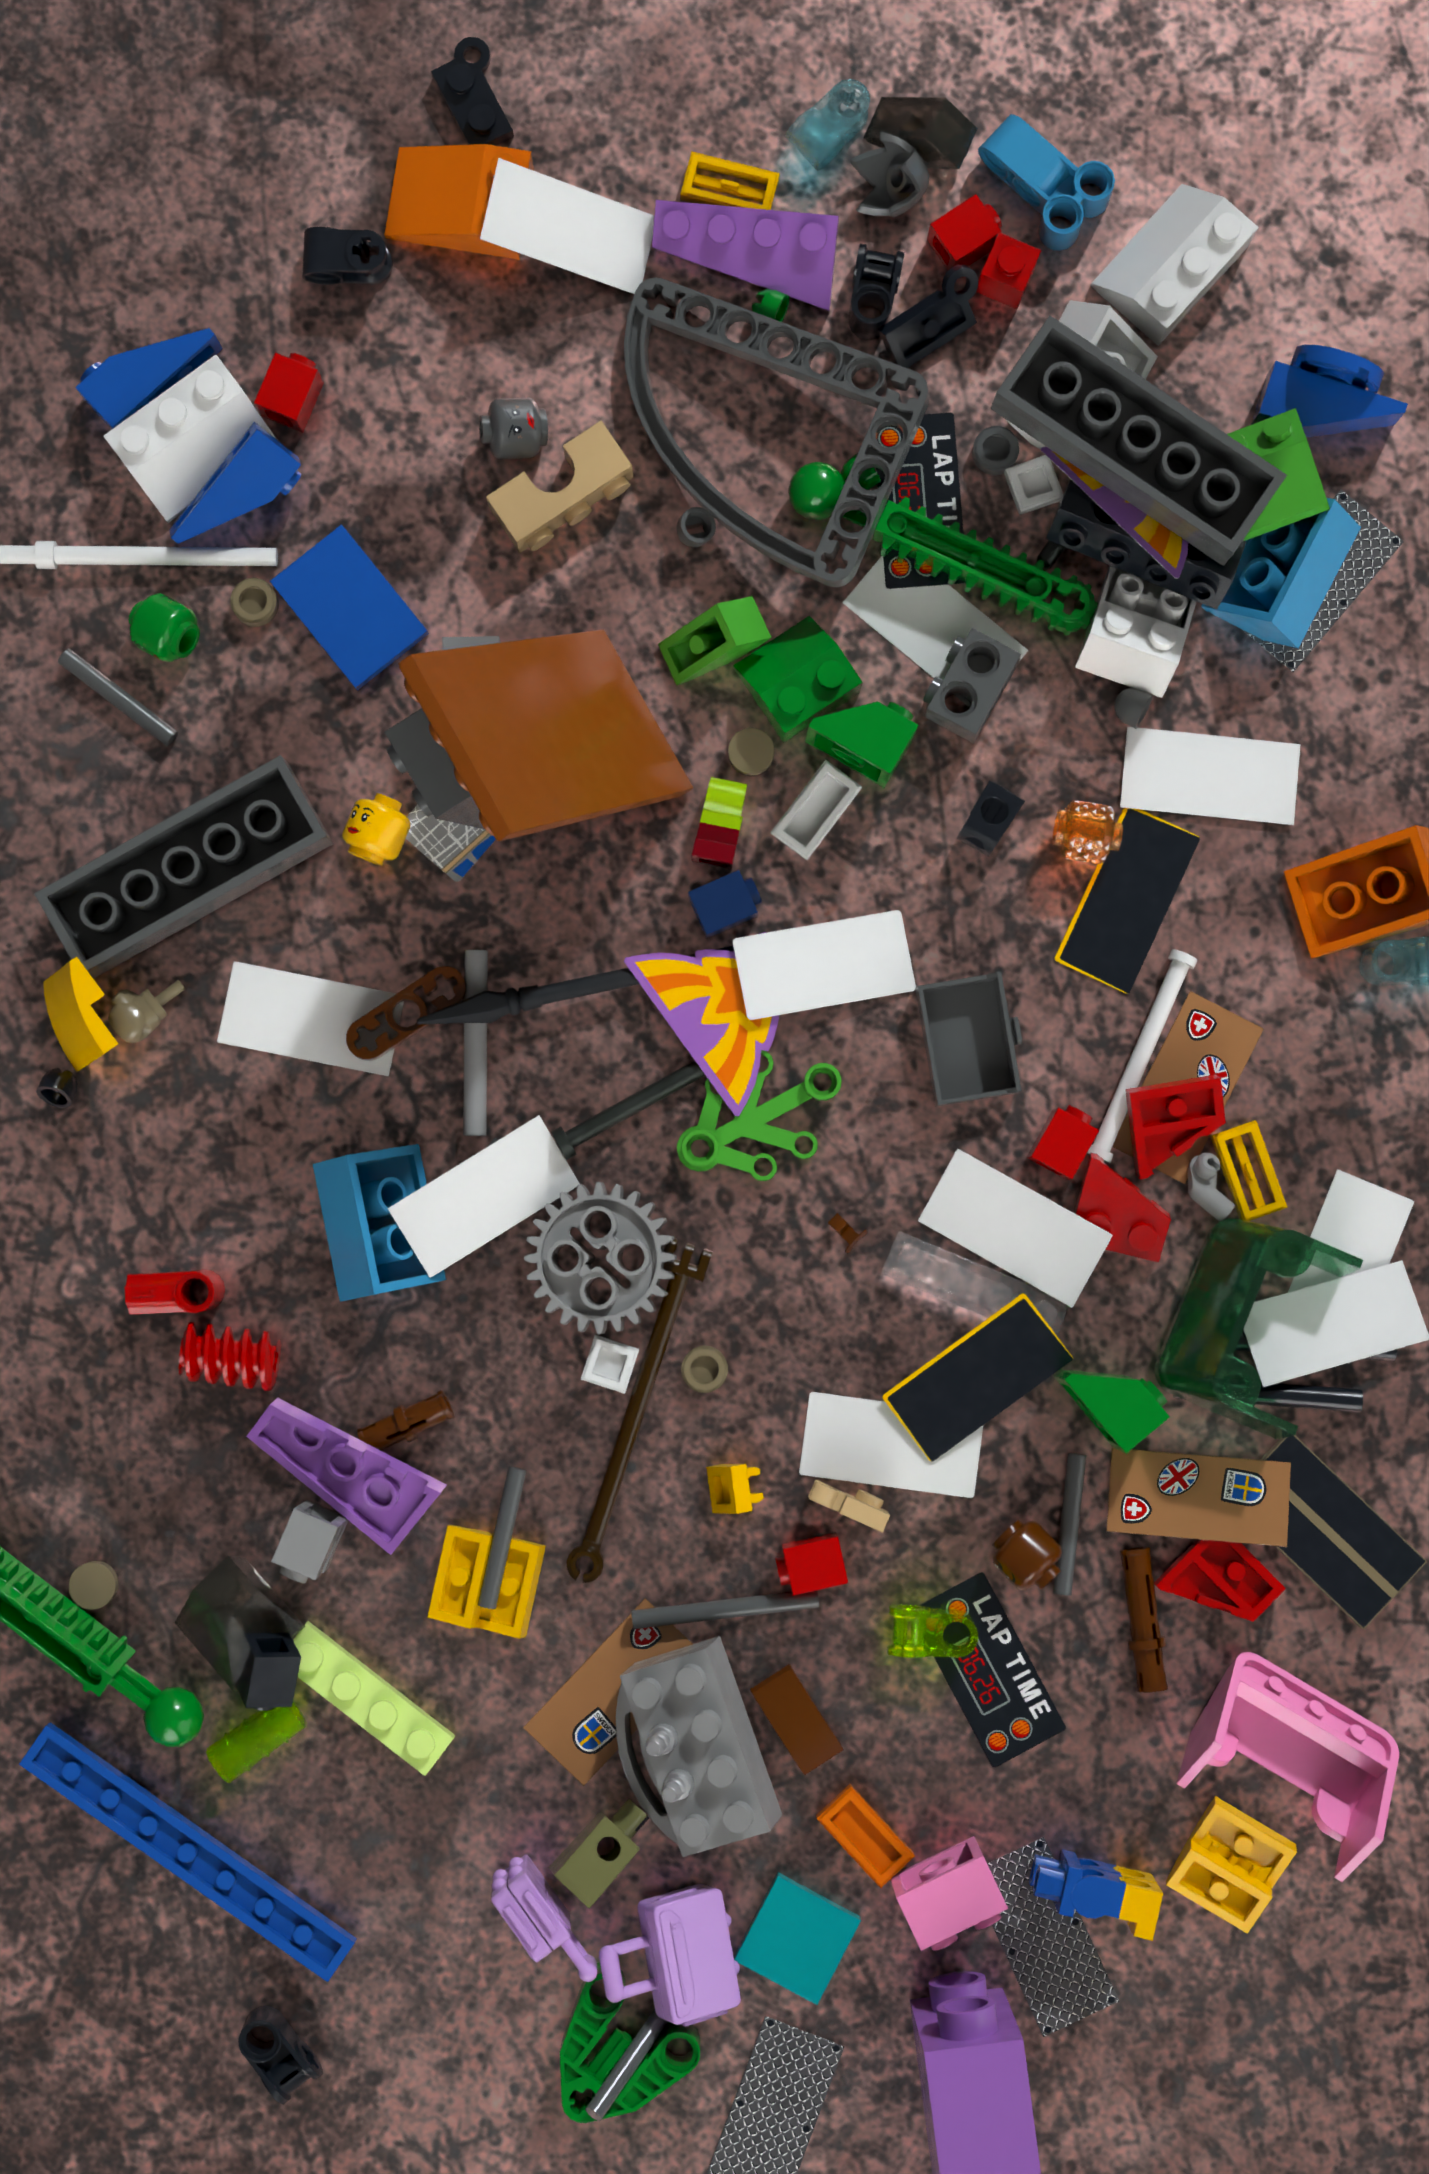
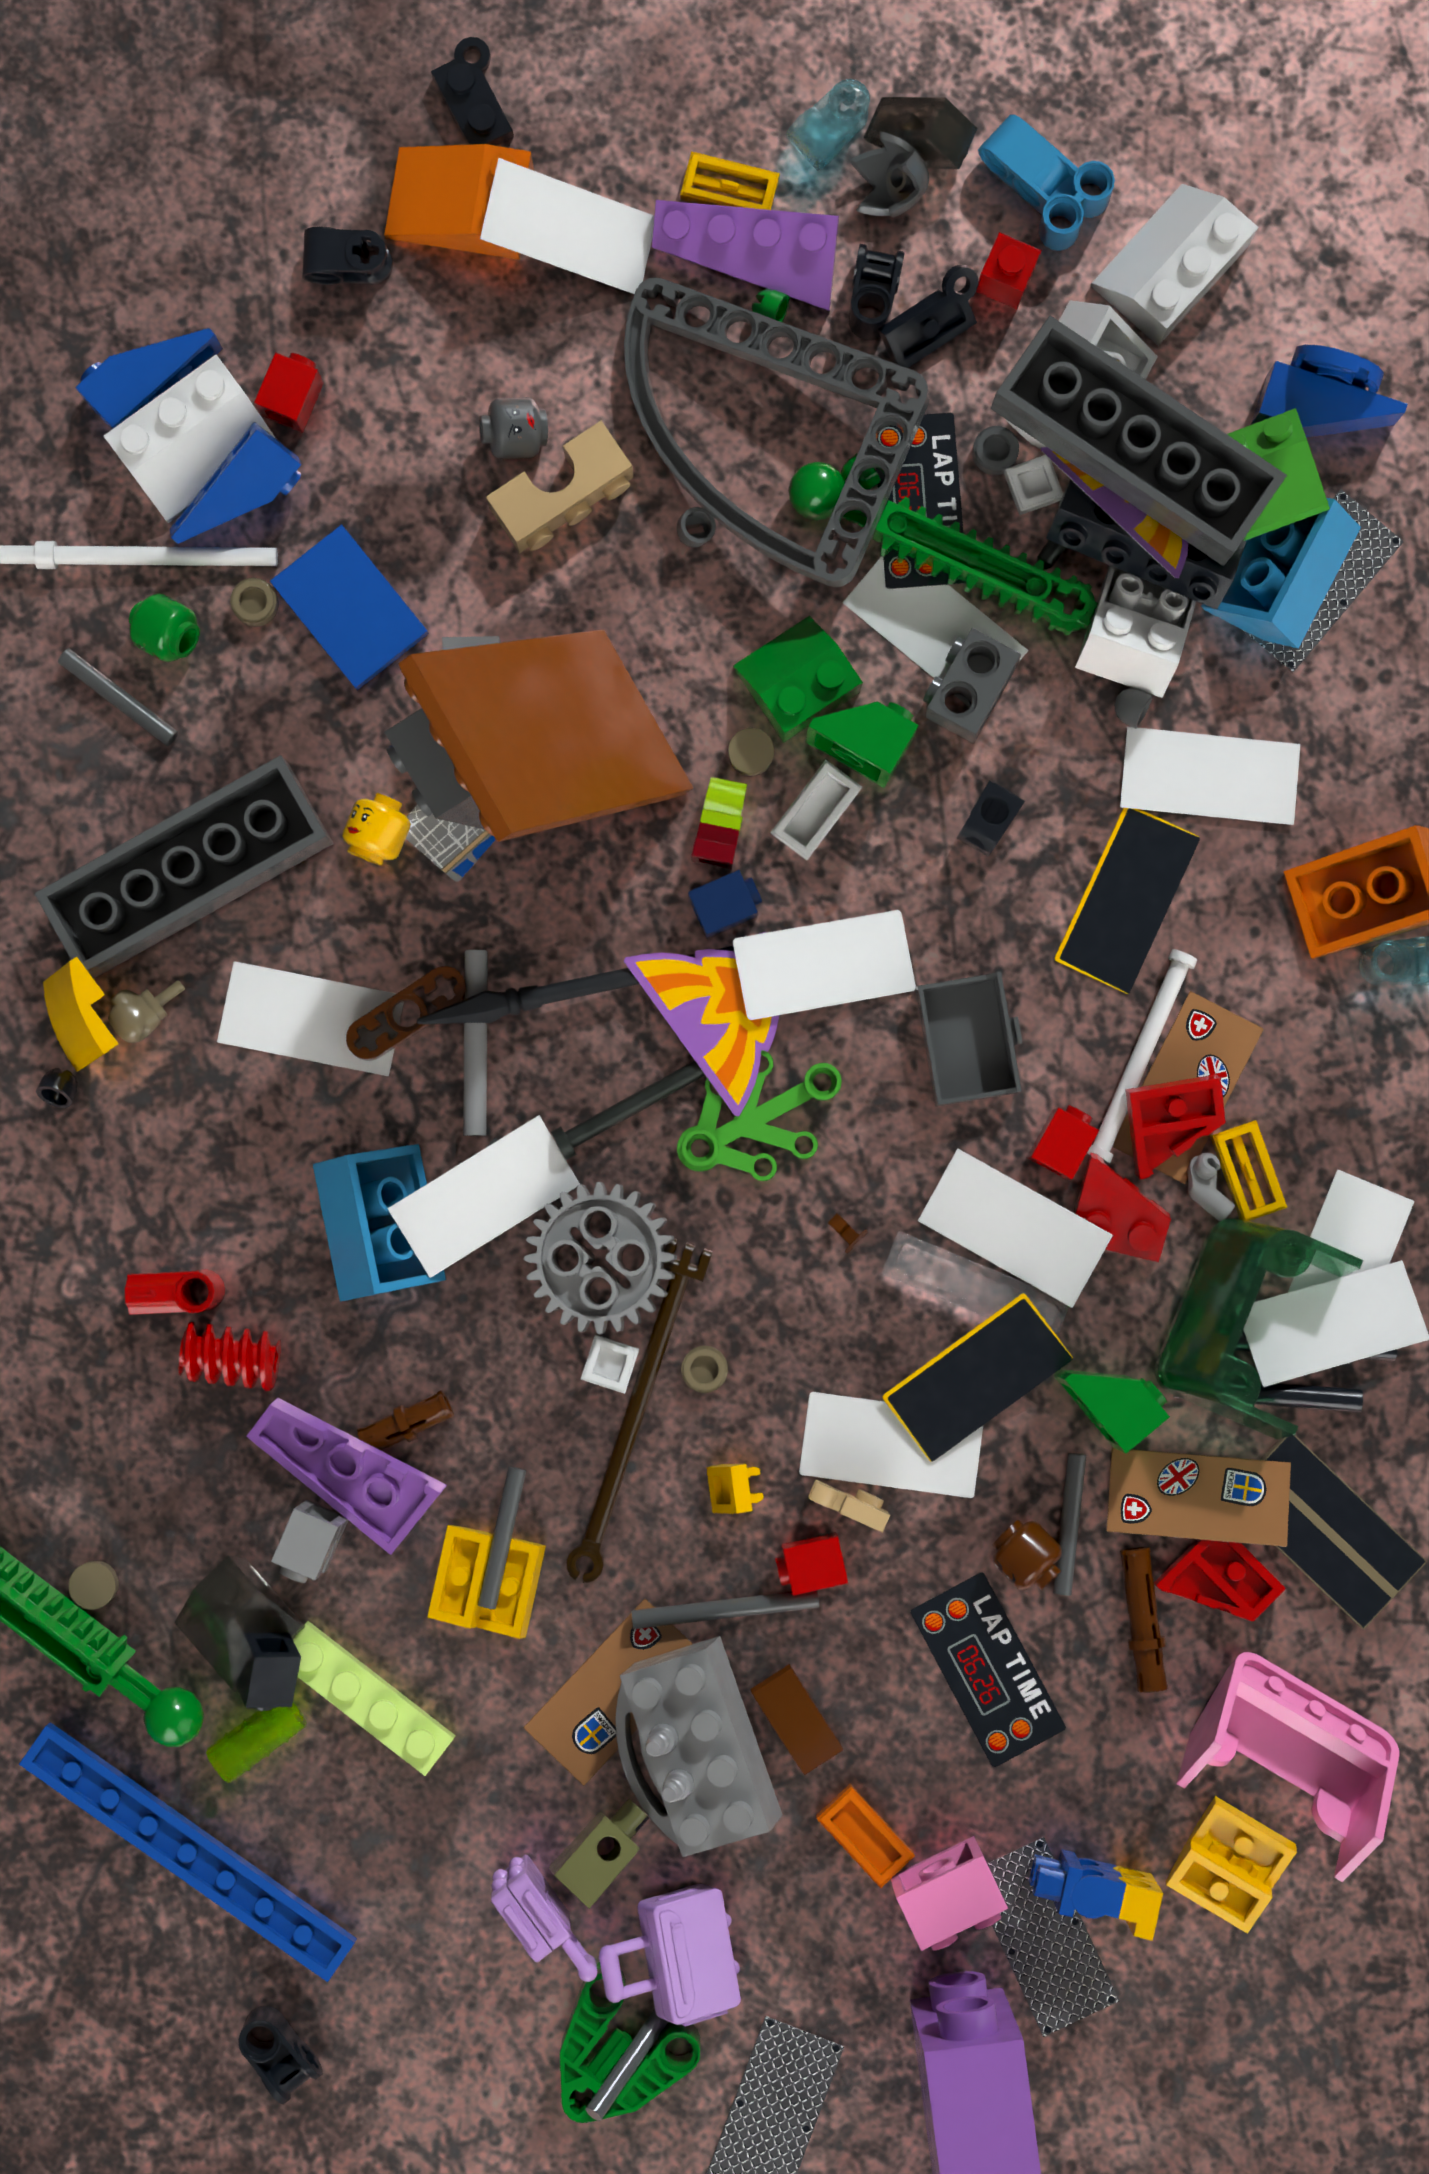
bright green slope [658,596,772,686] -> none
teal tile [734,1872,861,2005] -> none
clear neon green piece [887,1605,978,1658] -> none
red brick [927,194,1002,270] -> none
clear orange head [1052,800,1123,864] -> none

